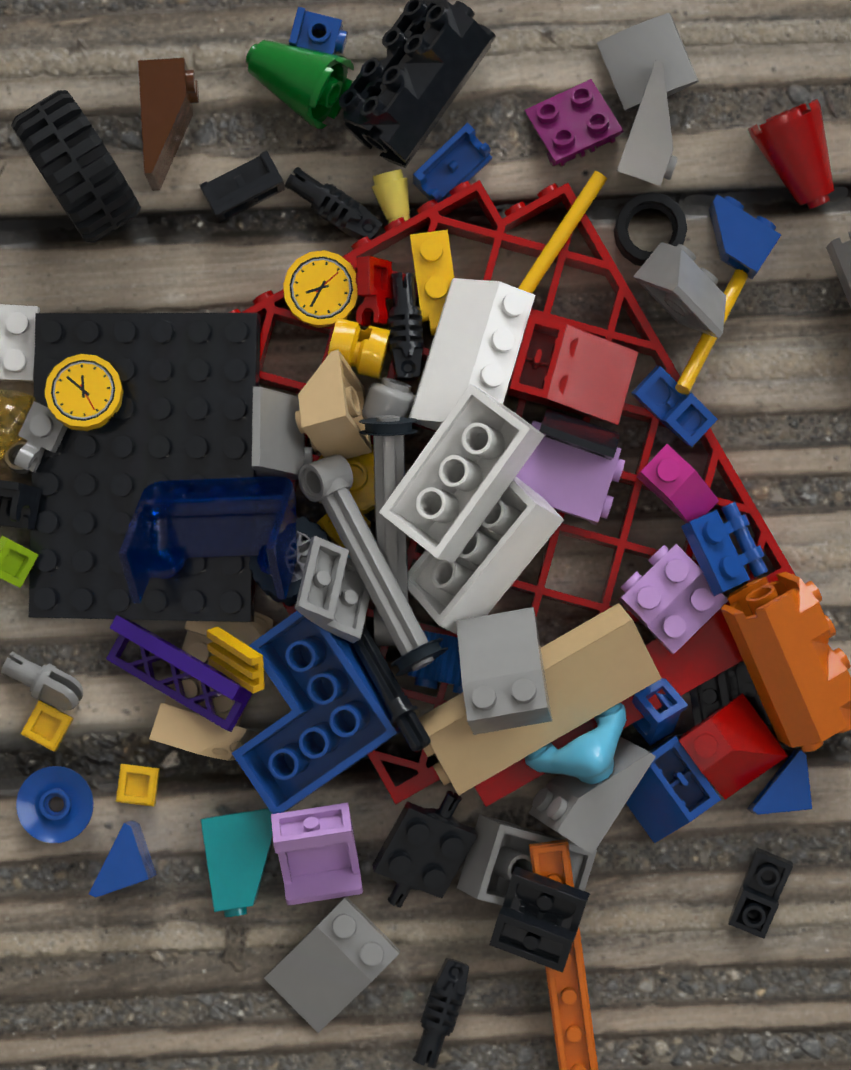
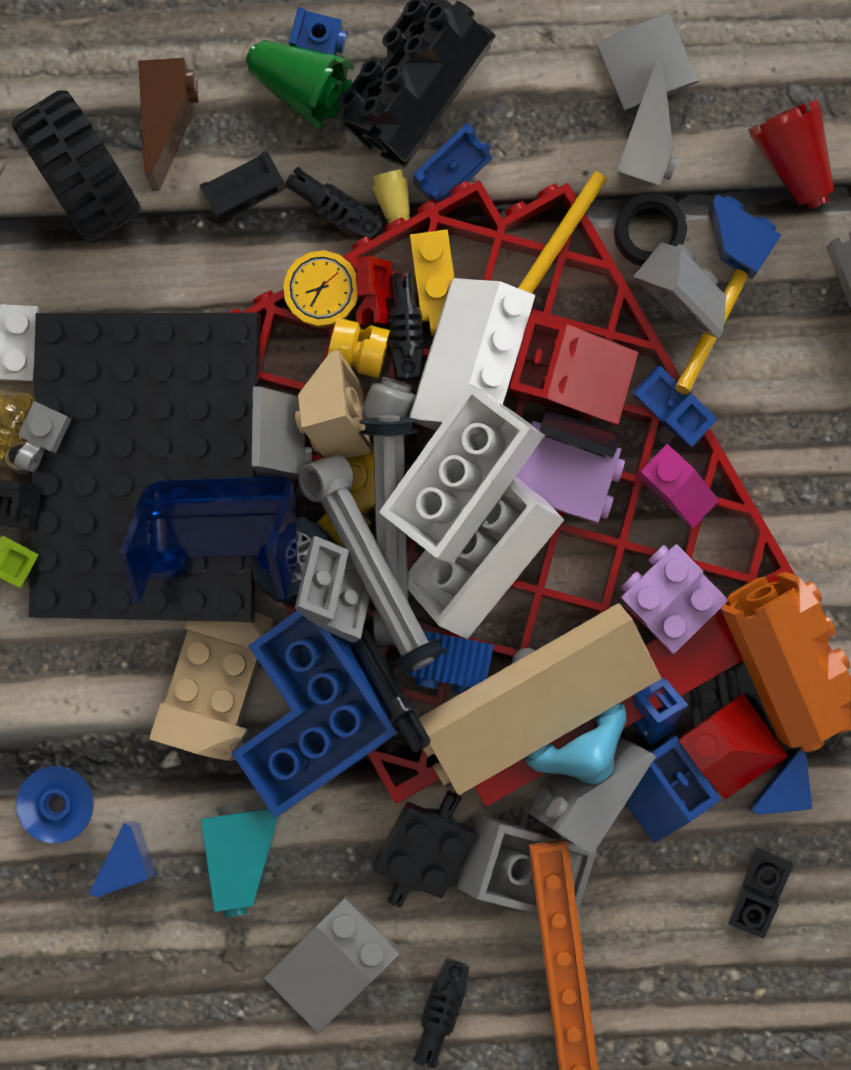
light grey arm [1,651,83,711] -> none
yellow tile [21,700,74,752] -> none
yellow tile [44,354,123,431] -> none
dark purple fence [106,615,253,732] -> none
yellow tile [116,764,160,807] -> none
yellow tile [206,626,265,694] -> none
lavender panel [271,802,363,905] -> none
light grey slope [456,607,552,735] -> none
black slope [489,866,590,973] -> none
magenta hinge [524,79,624,167] -> none
blue plate [681,502,768,596] -> none

